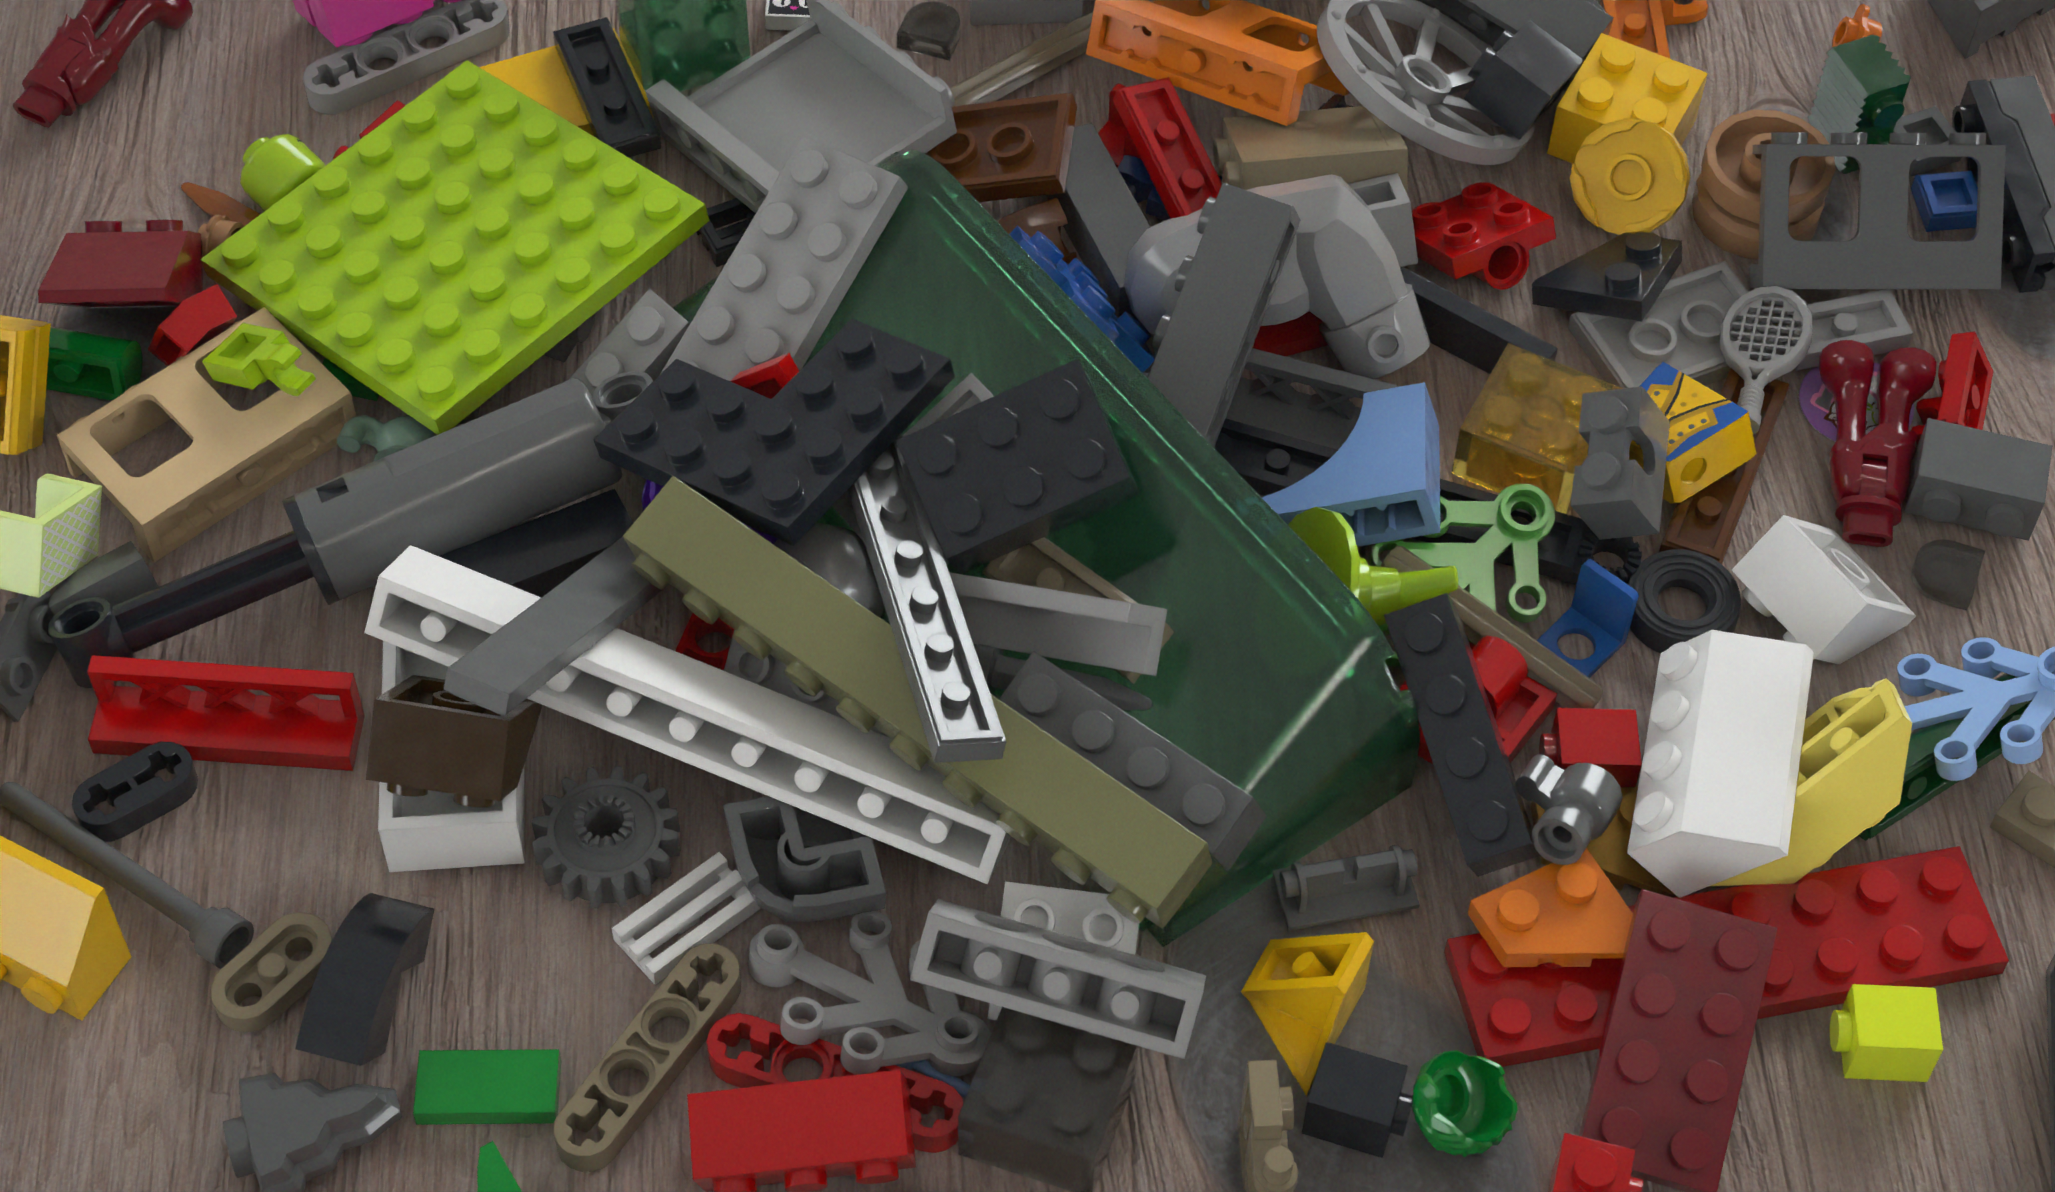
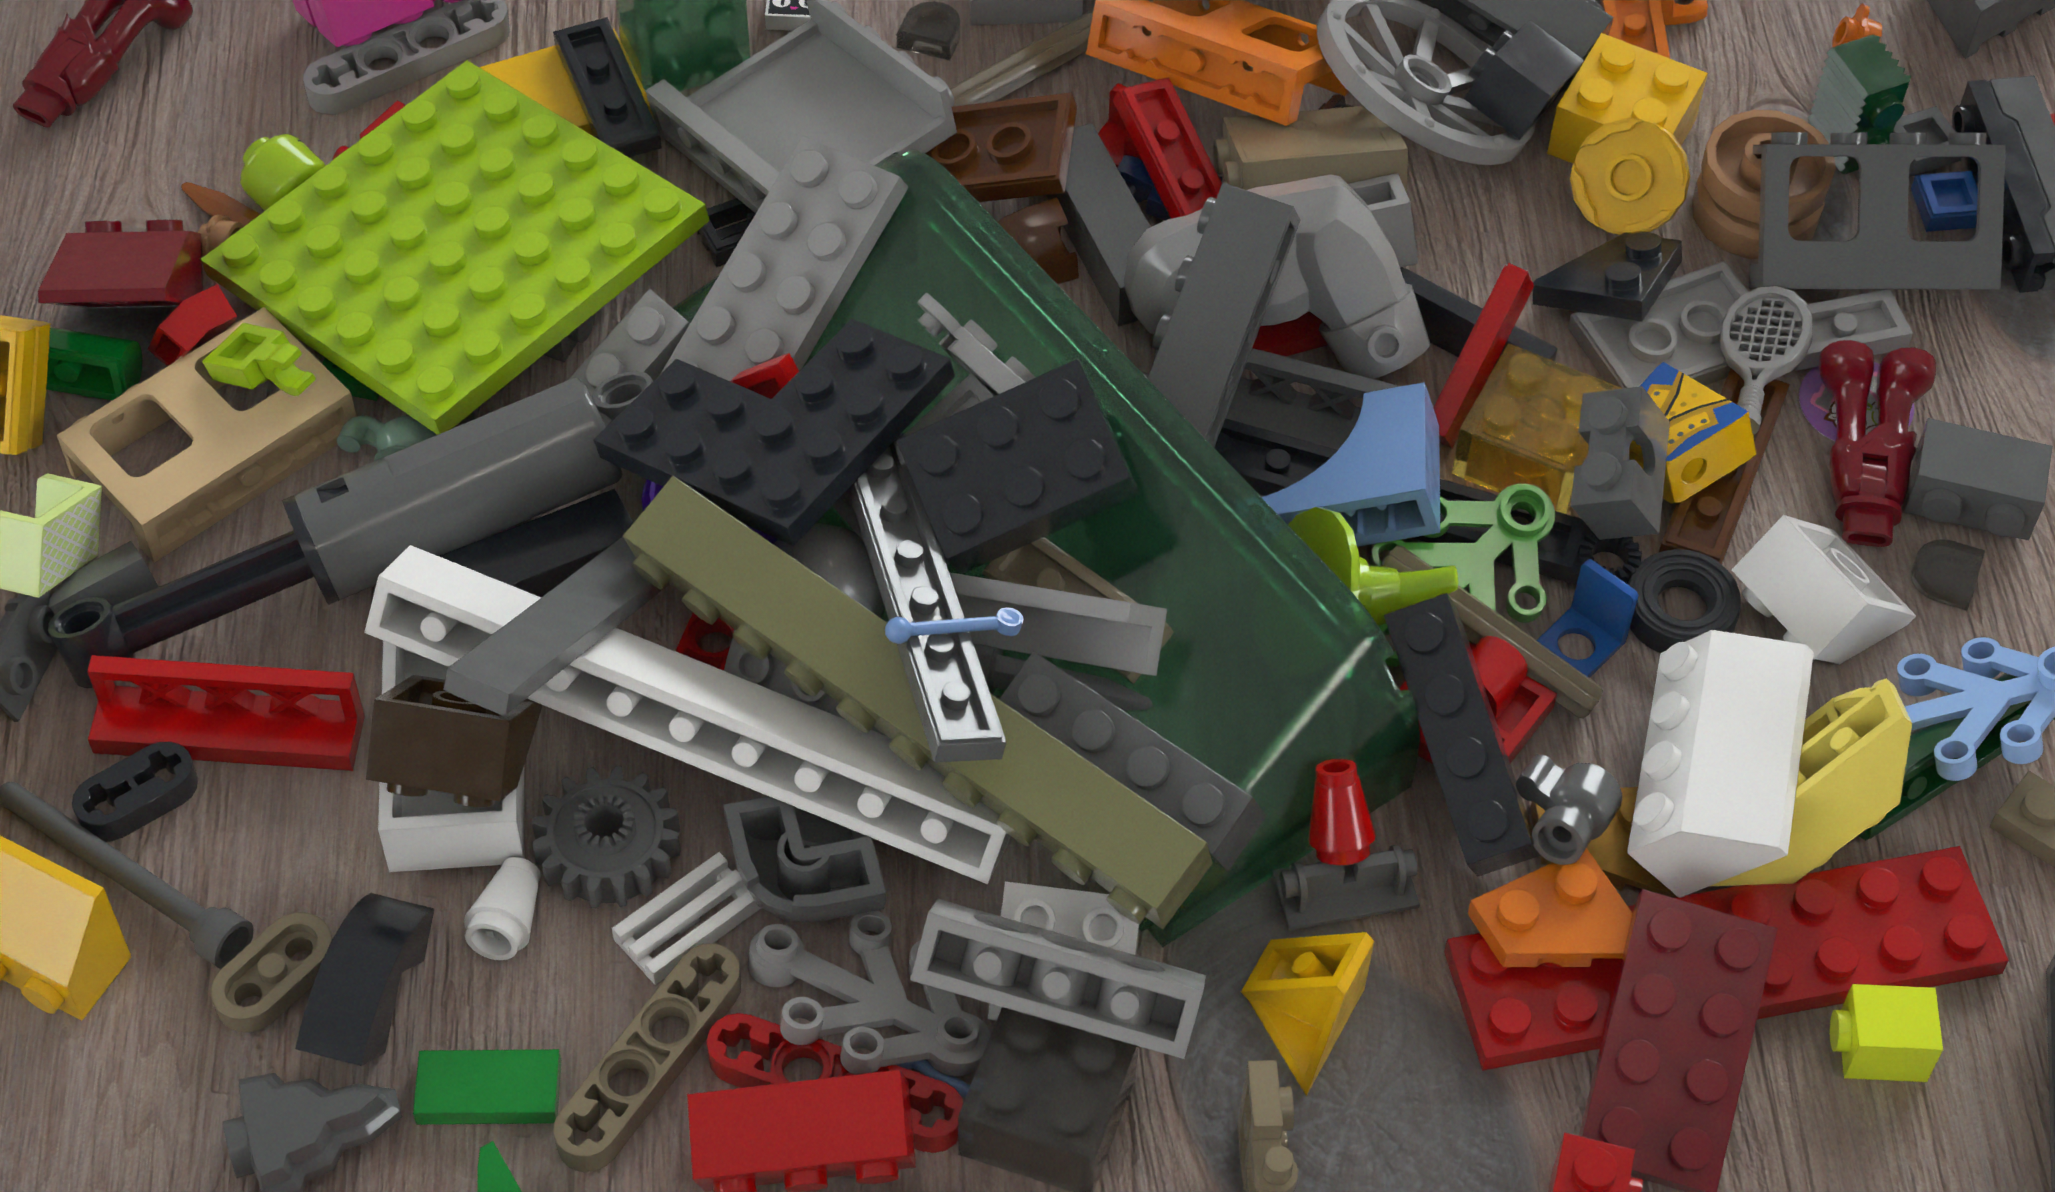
blue plate [1001,225,1155,377] -> none
black brick [1302,1042,1413,1158] -> none
red plate [1412,182,1556,290] -> none
green hair [1412,1050,1518,1157] -> none
red brick [1539,708,1642,788] -> none
red plate [1911,331,1994,445] -> none
none -> white cone [464,857,541,960]
none -> medium blue hinge [885,607,1023,644]
none -> light grey hinge [917,293,1036,396]
none -> red cone [1308,759,1376,865]
none -> red tile [1433,263,1535,449]

